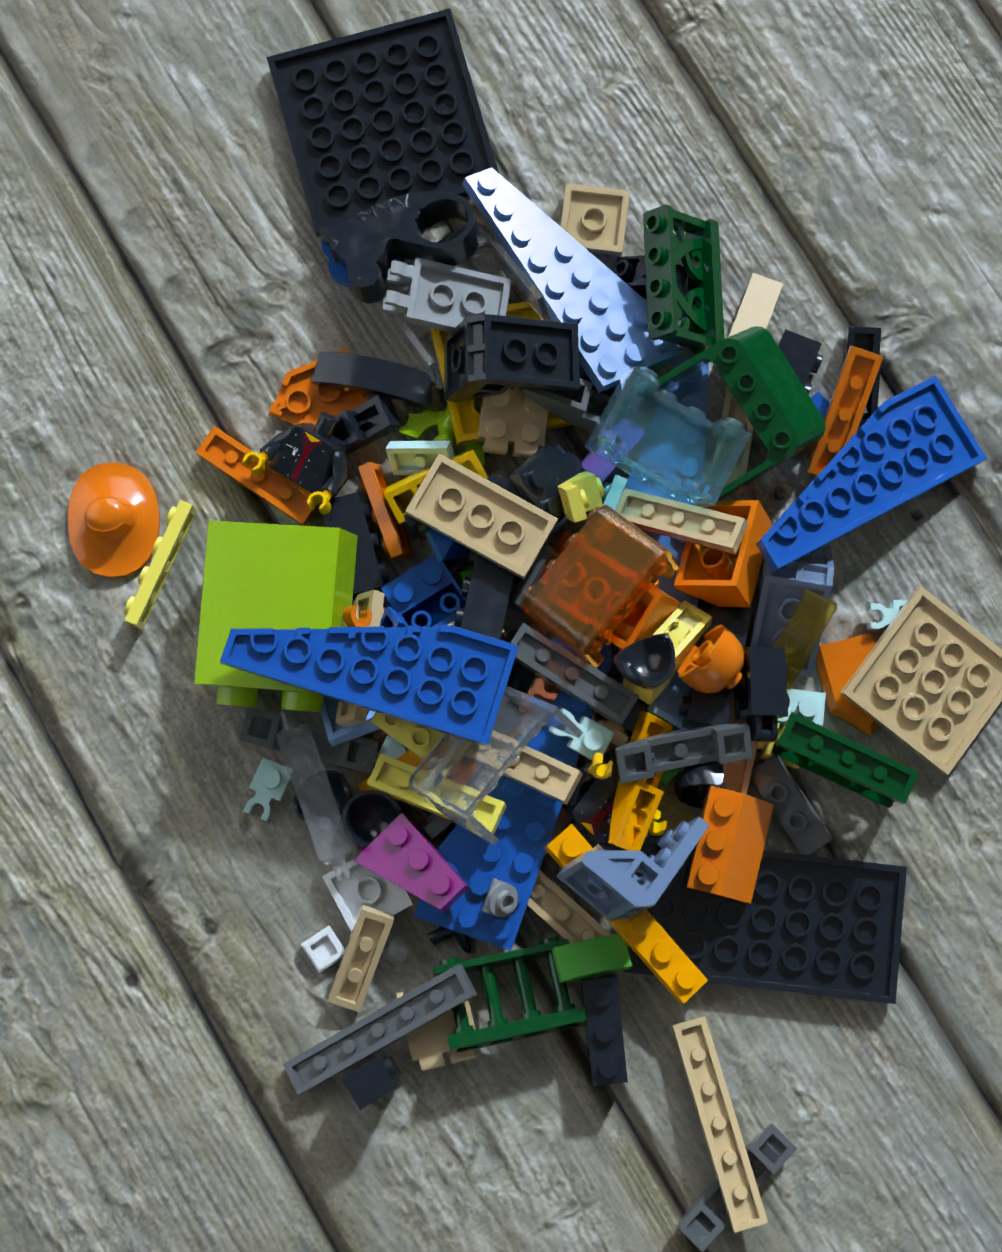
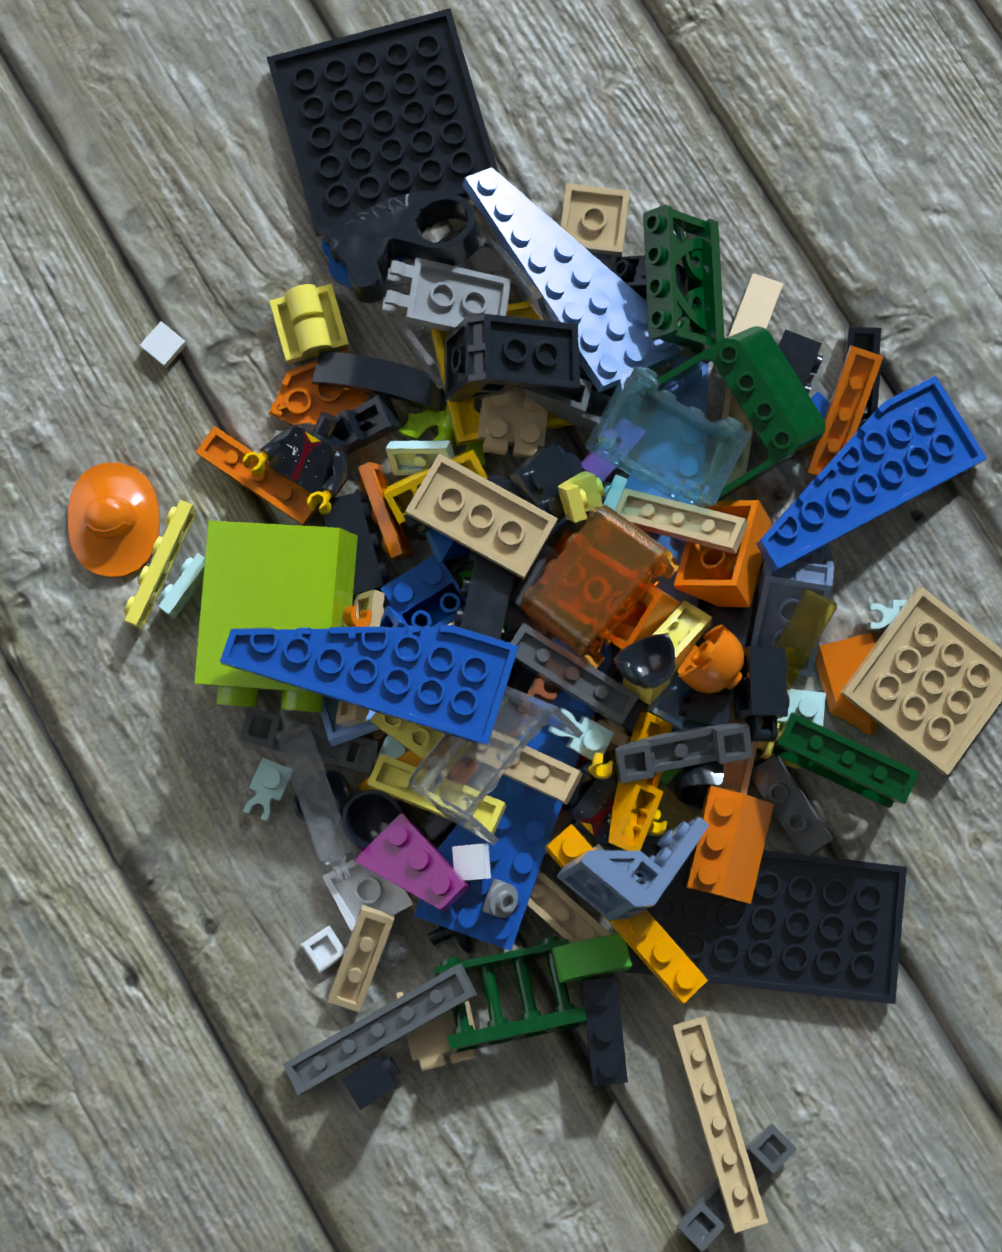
none -> white tile [140,322,187,368]
none -> light aqua plate [158,553,205,619]
none -> light yellow plate [269,284,350,365]
none -> white tile [452,844,491,881]

